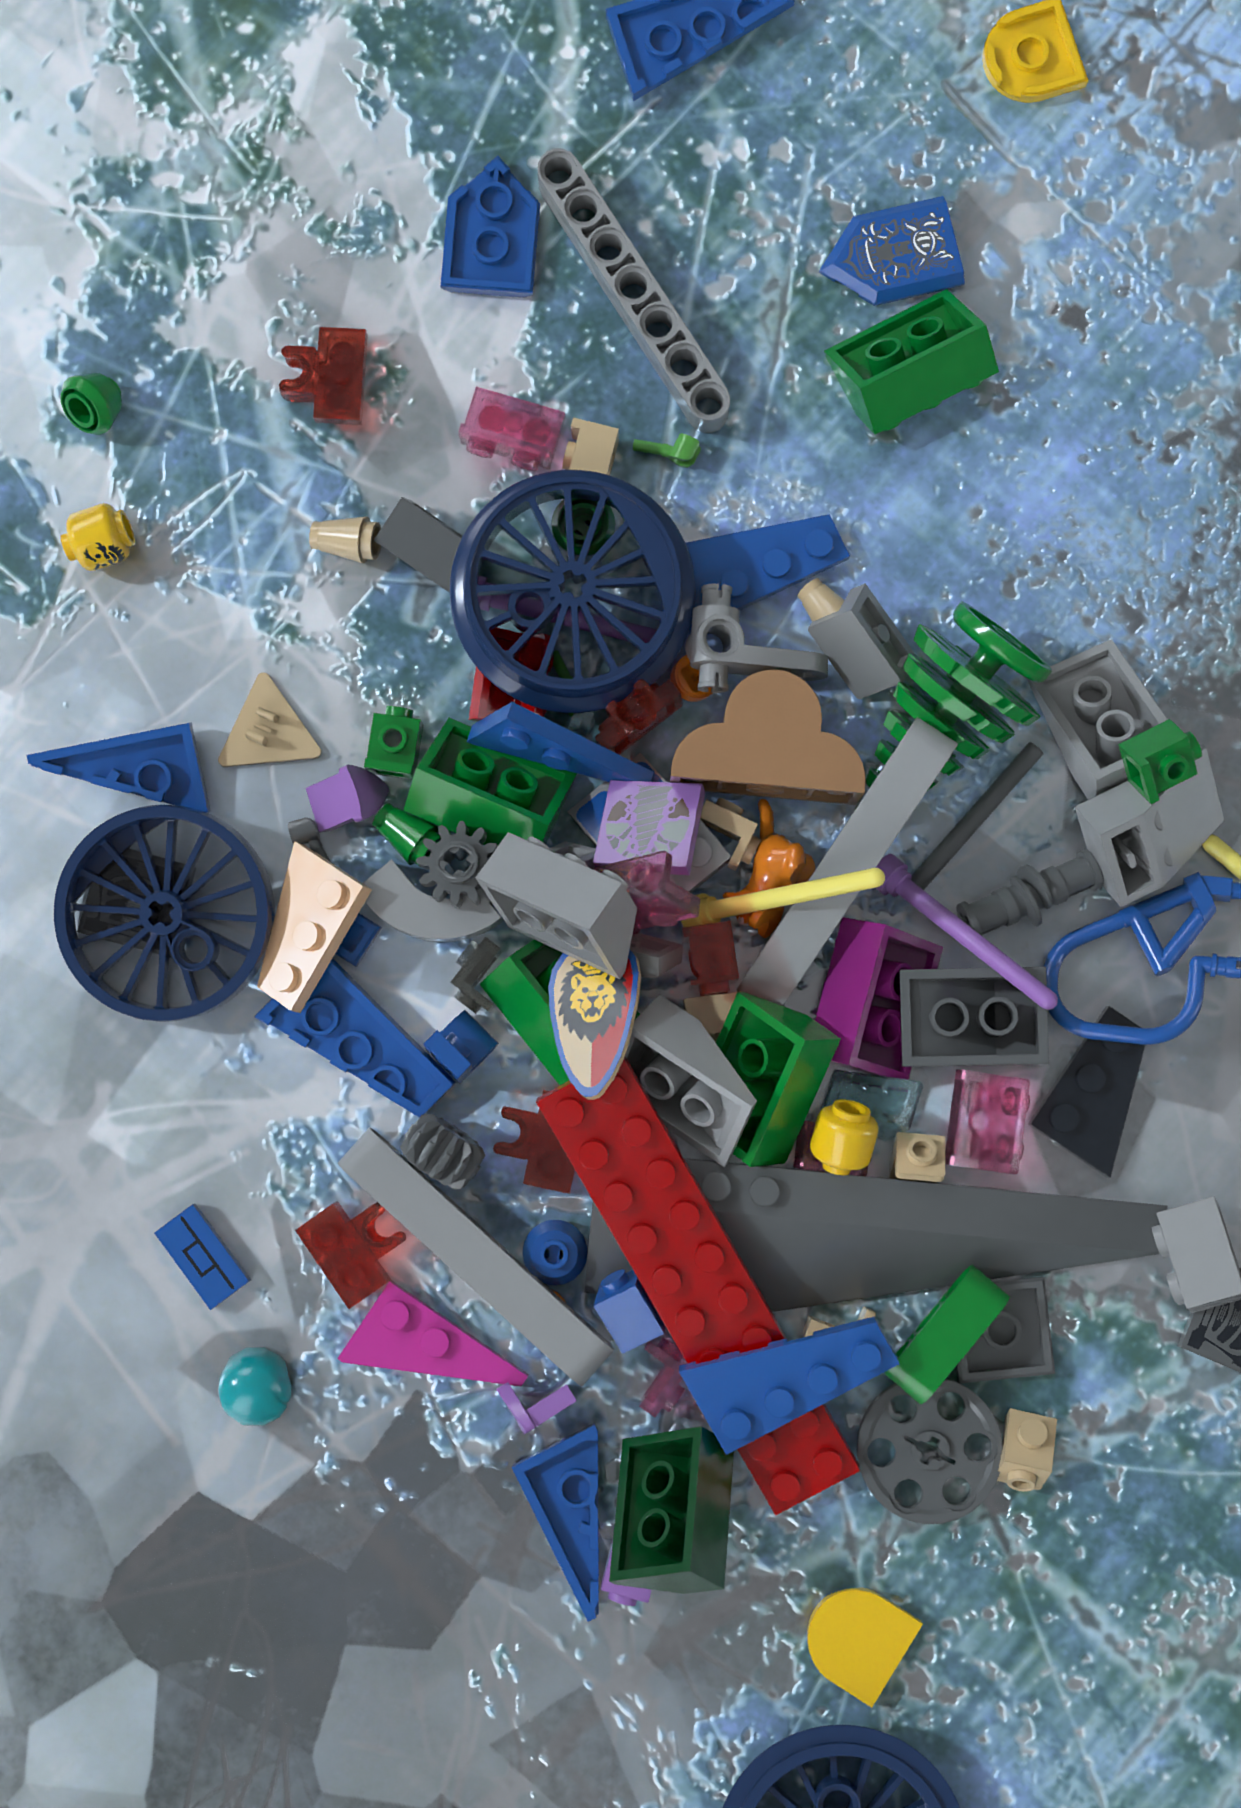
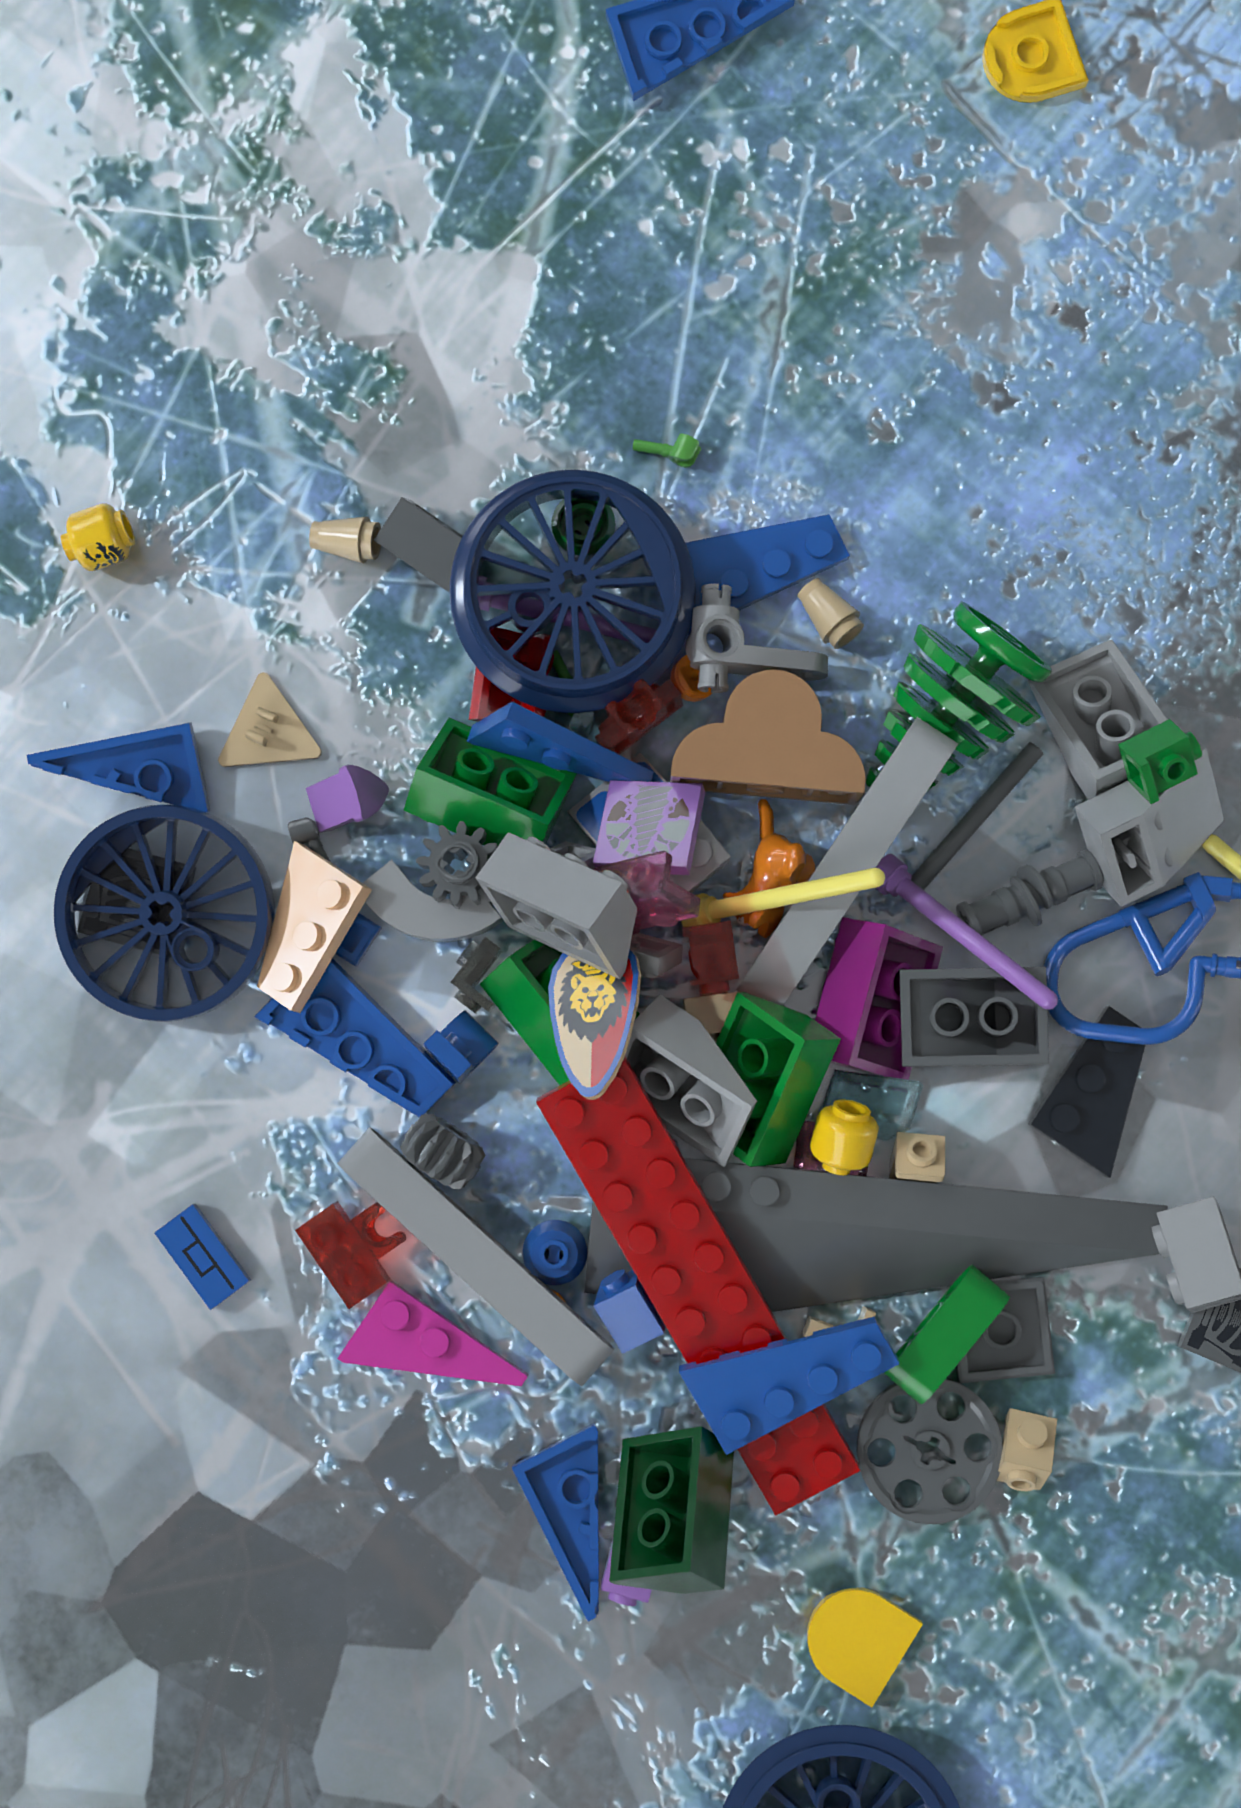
green cone [60,373,122,435] -> none
teal hair [218,1347,292,1426] -> none
clear red plate [279,327,368,425] -> none
green brick [364,706,424,780] -> none
green cone [372,803,442,868] -> none
blue tile [440,156,540,298] -> none
clear pink bracket [458,386,566,471] -> none
clear red plate [493,1090,575,1194] -> none
medium lavender tile [496,1382,577,1435] -> none
light grey beam [538,148,730,433] -> none
tan brick [562,417,619,475] -> none
clear pink bracket [639,1337,686,1417] -> none
tan bracket [700,798,761,871] -> none
light grey panel [808,583,915,699] -> none
blue tile [819,196,965,306] -> none
green slope [824,289,999,435] -> none
clear pink bracket [945,1069,1030,1175] -> none

